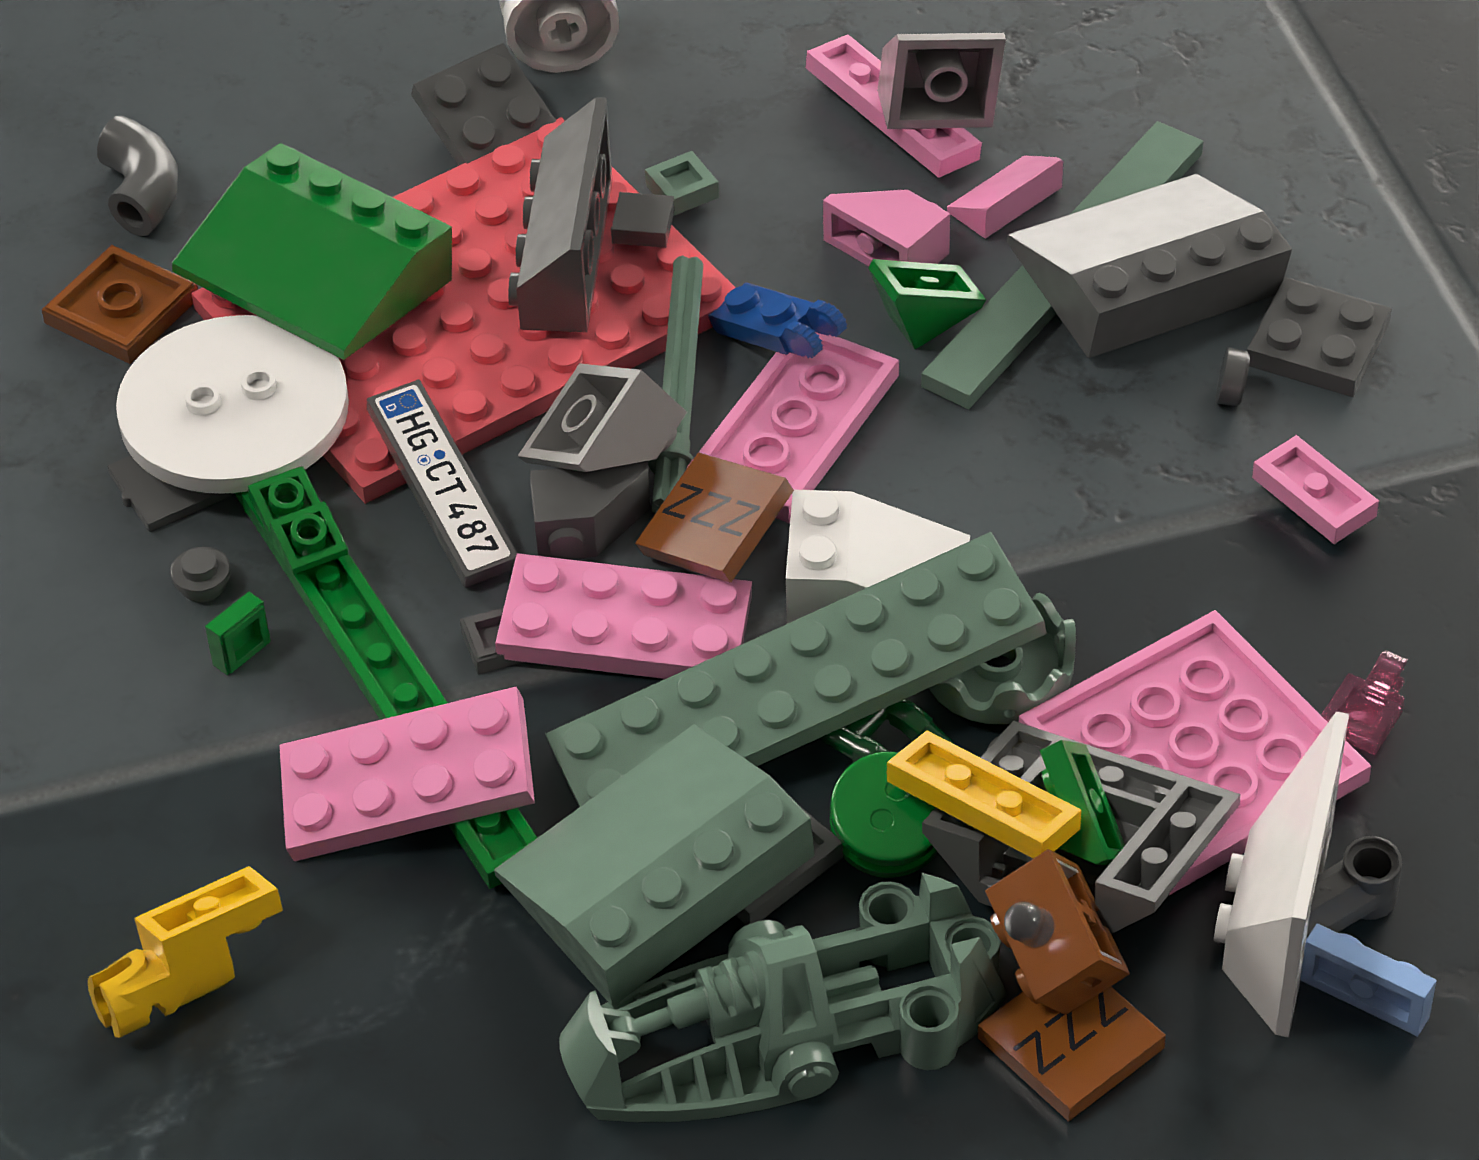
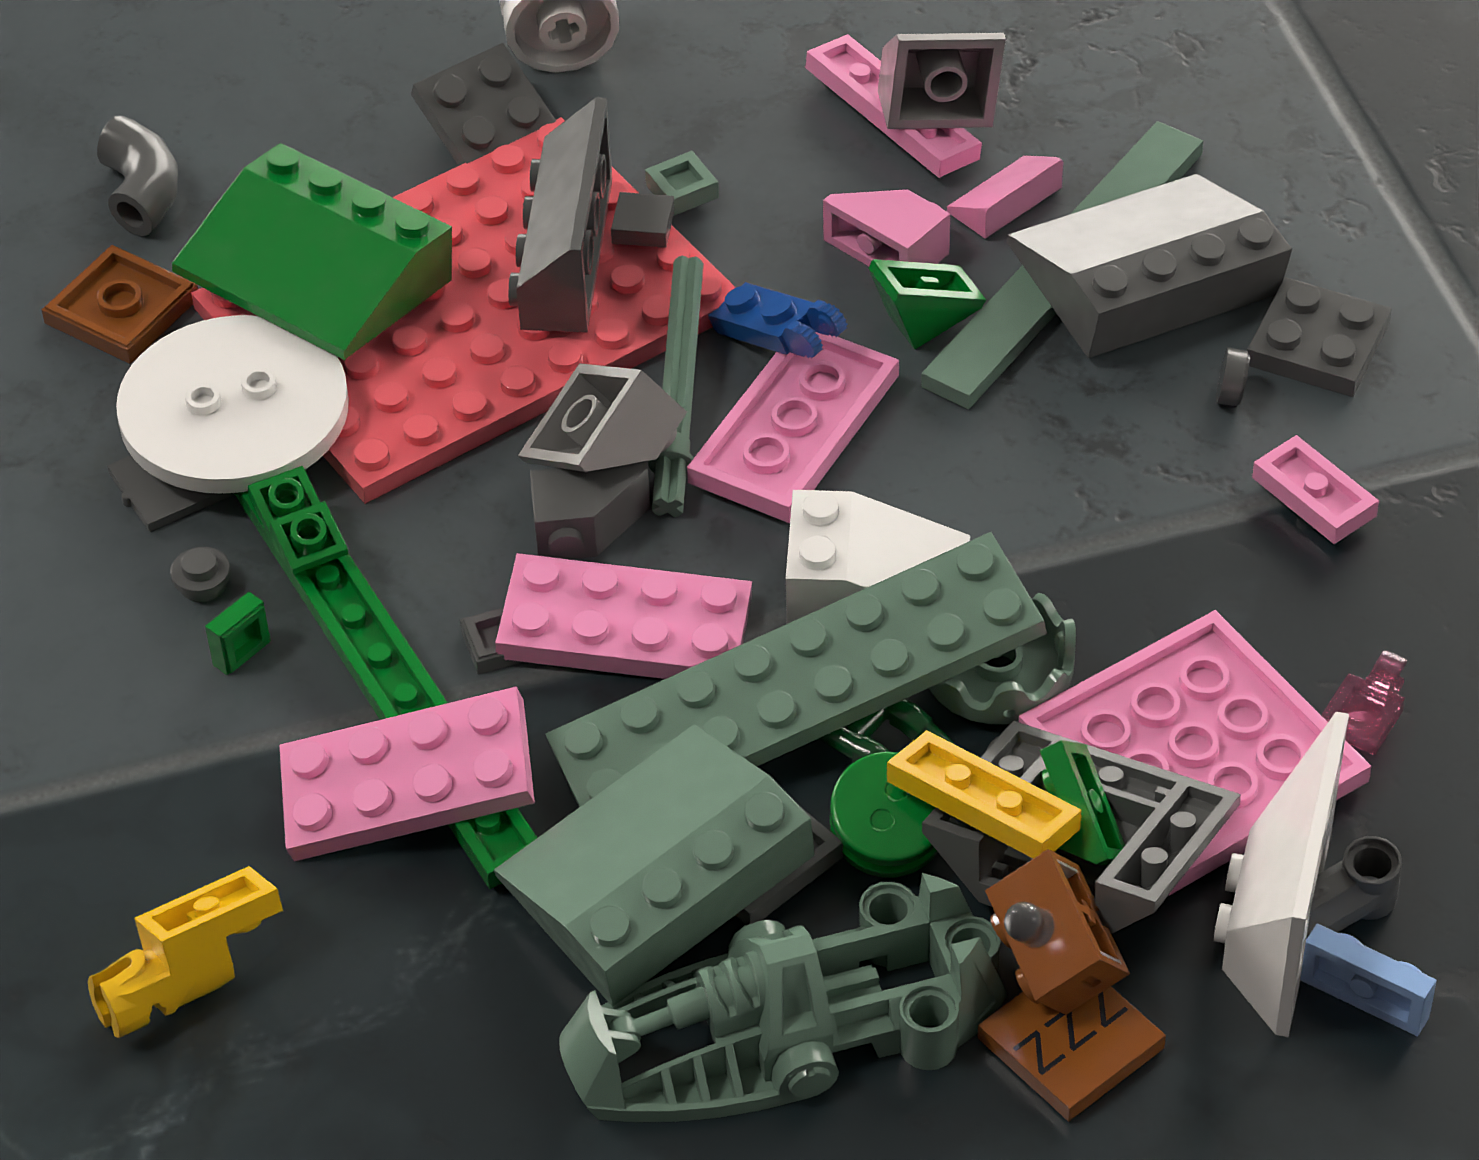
tile [367,379,517,588] -> none
dark orange tile [635,452,794,583] -> none

